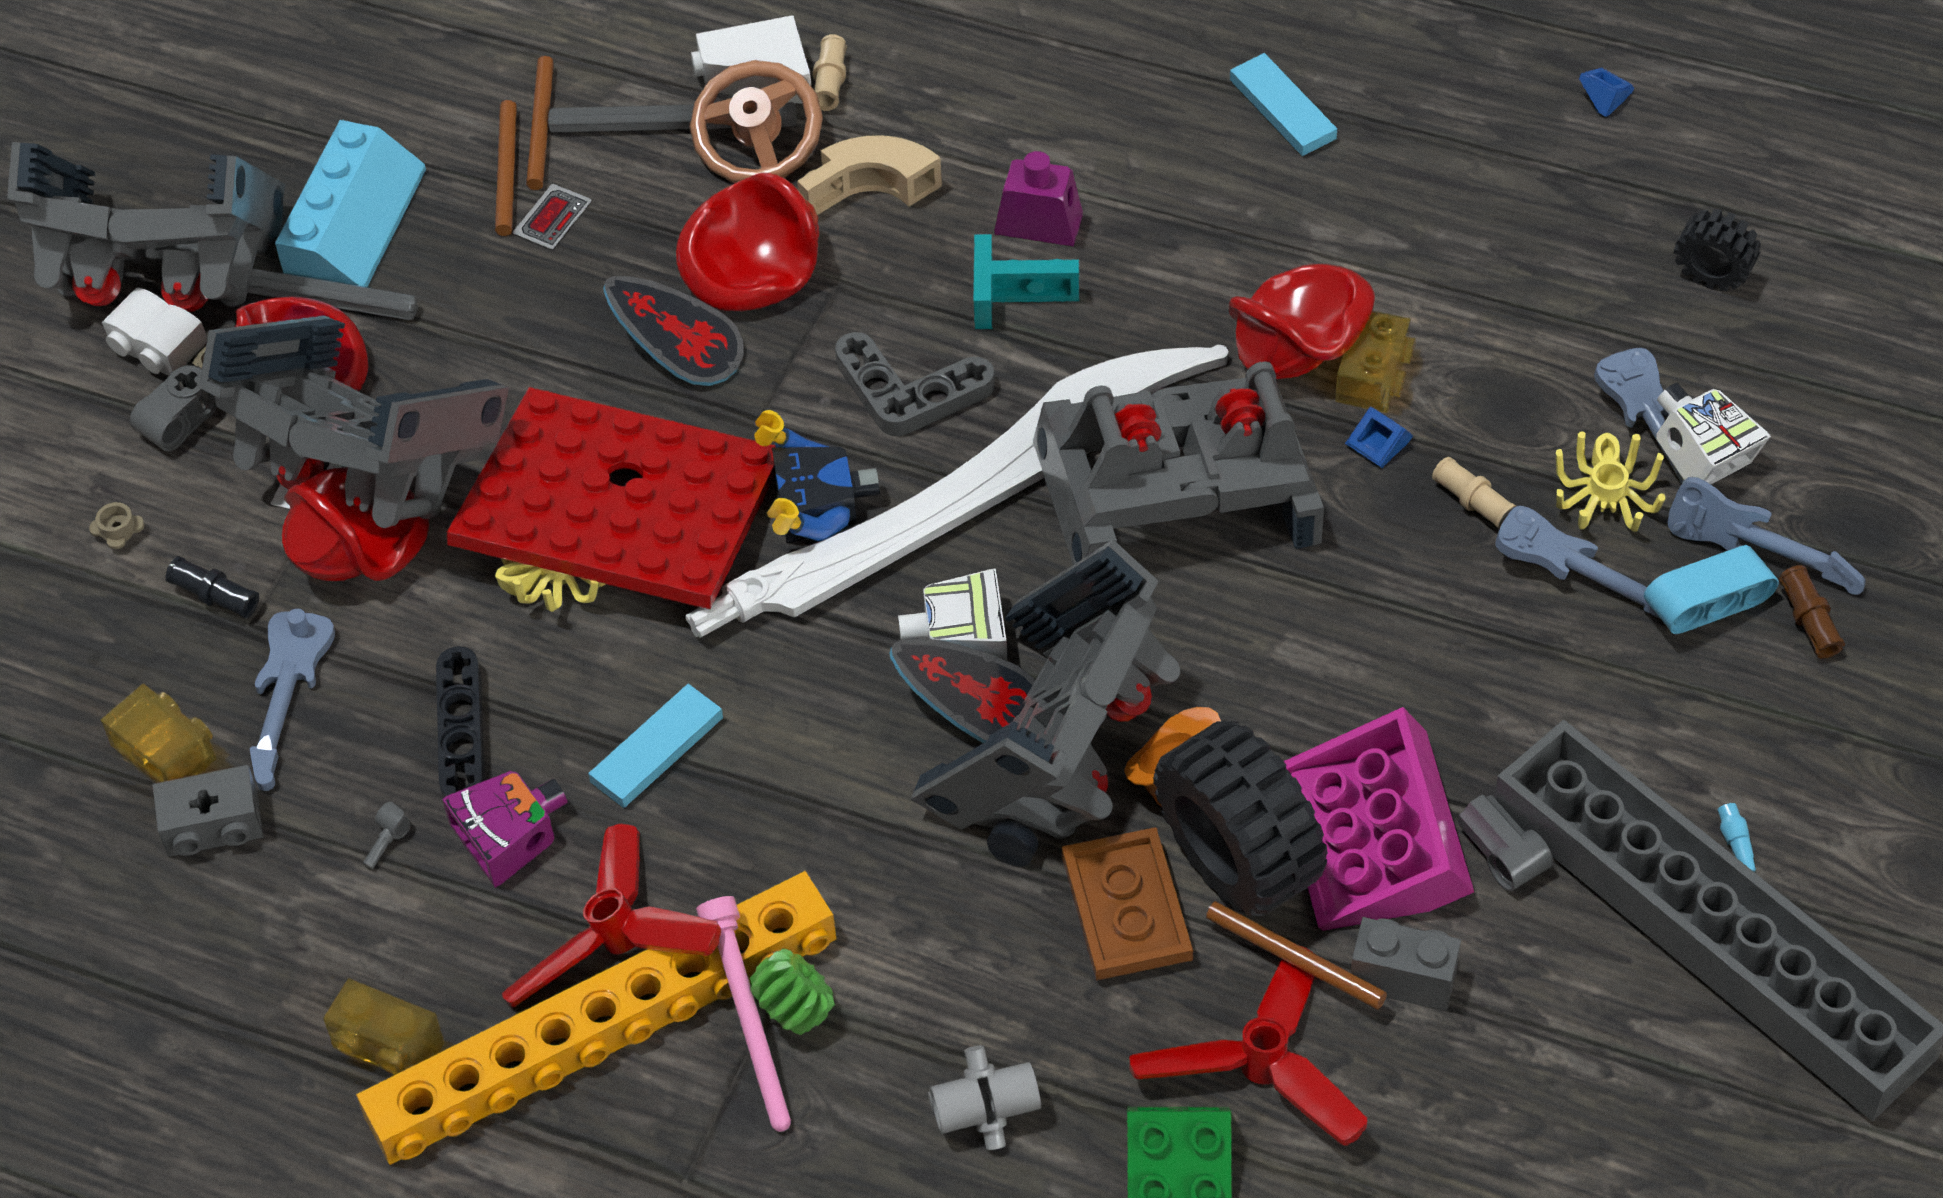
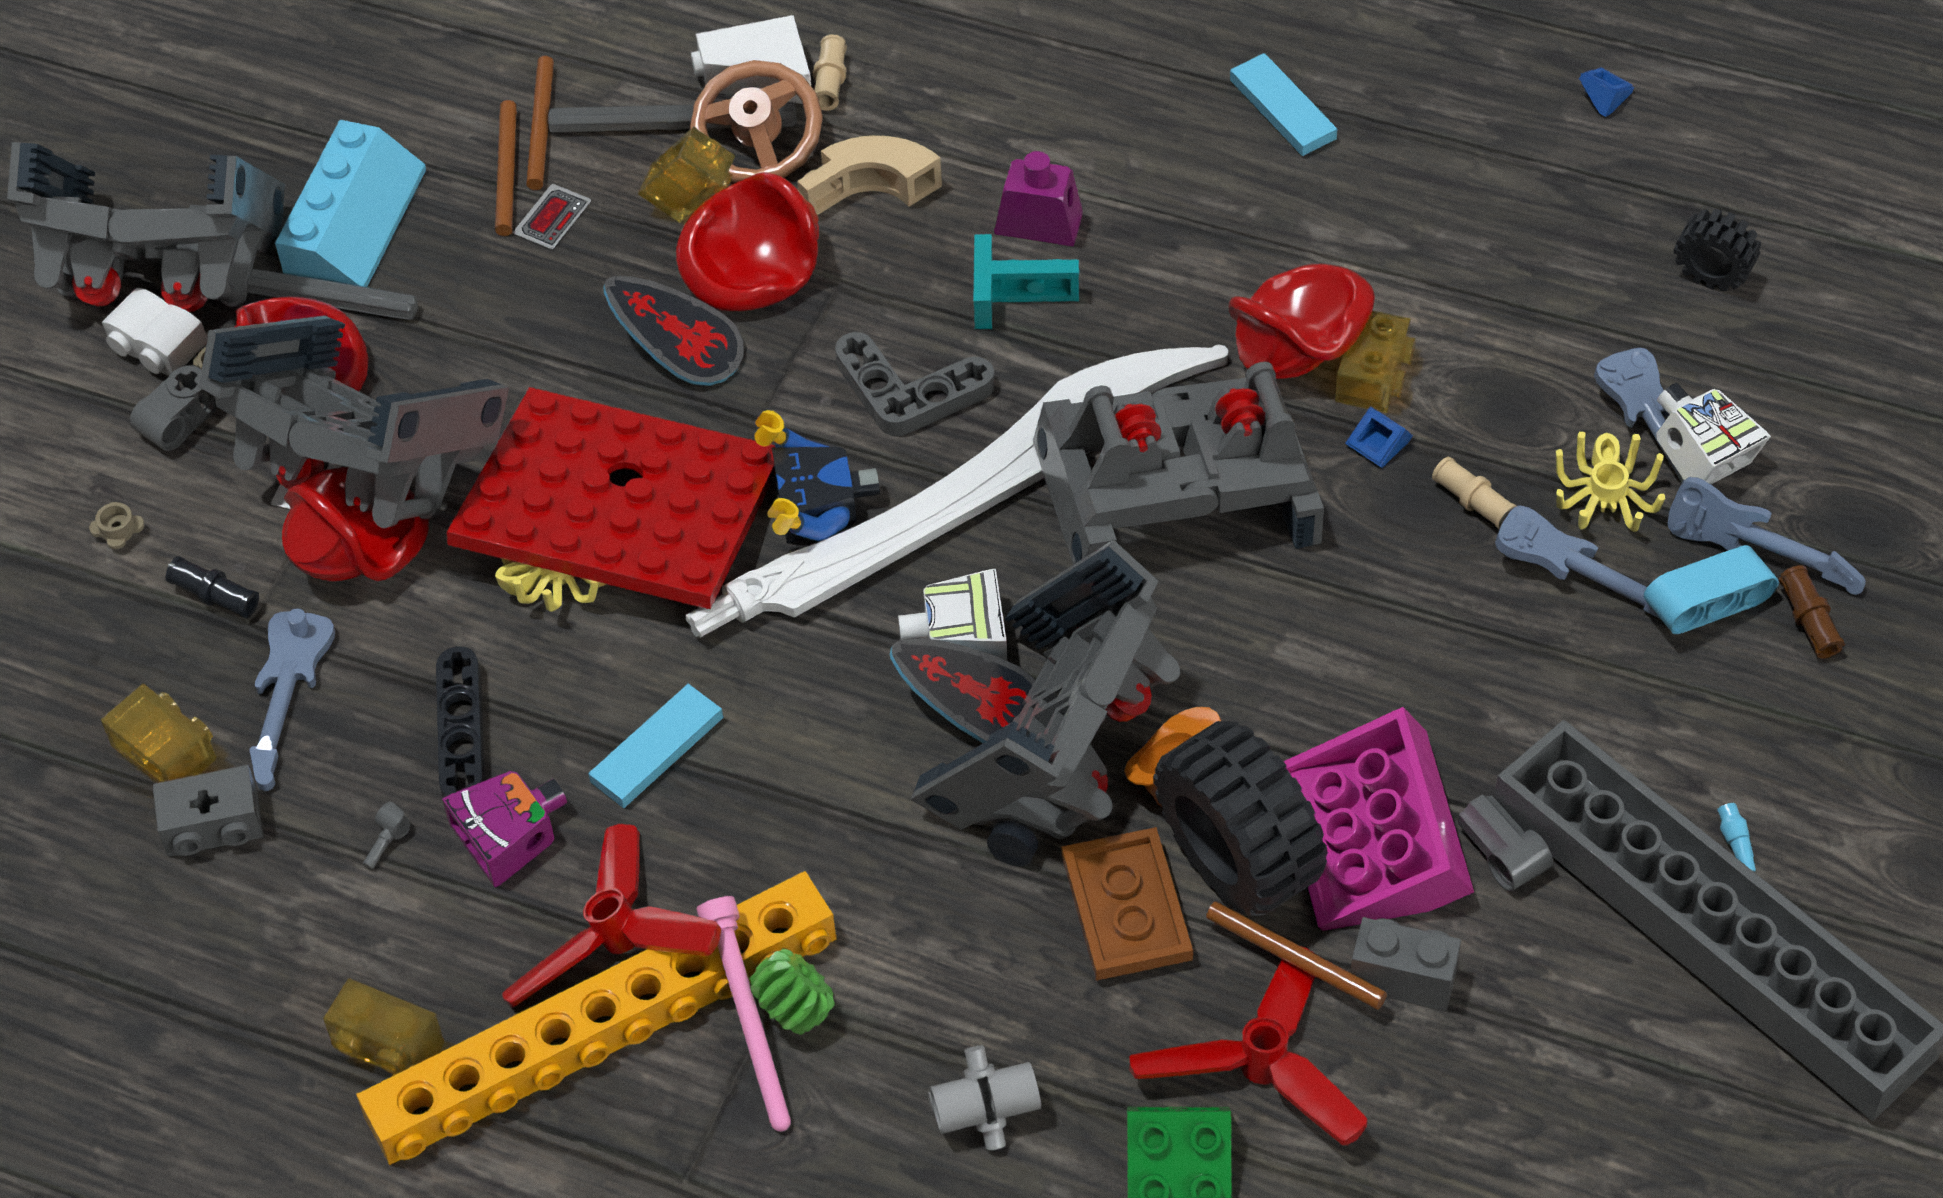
none -> clear yellow brick [638,127,735,222]

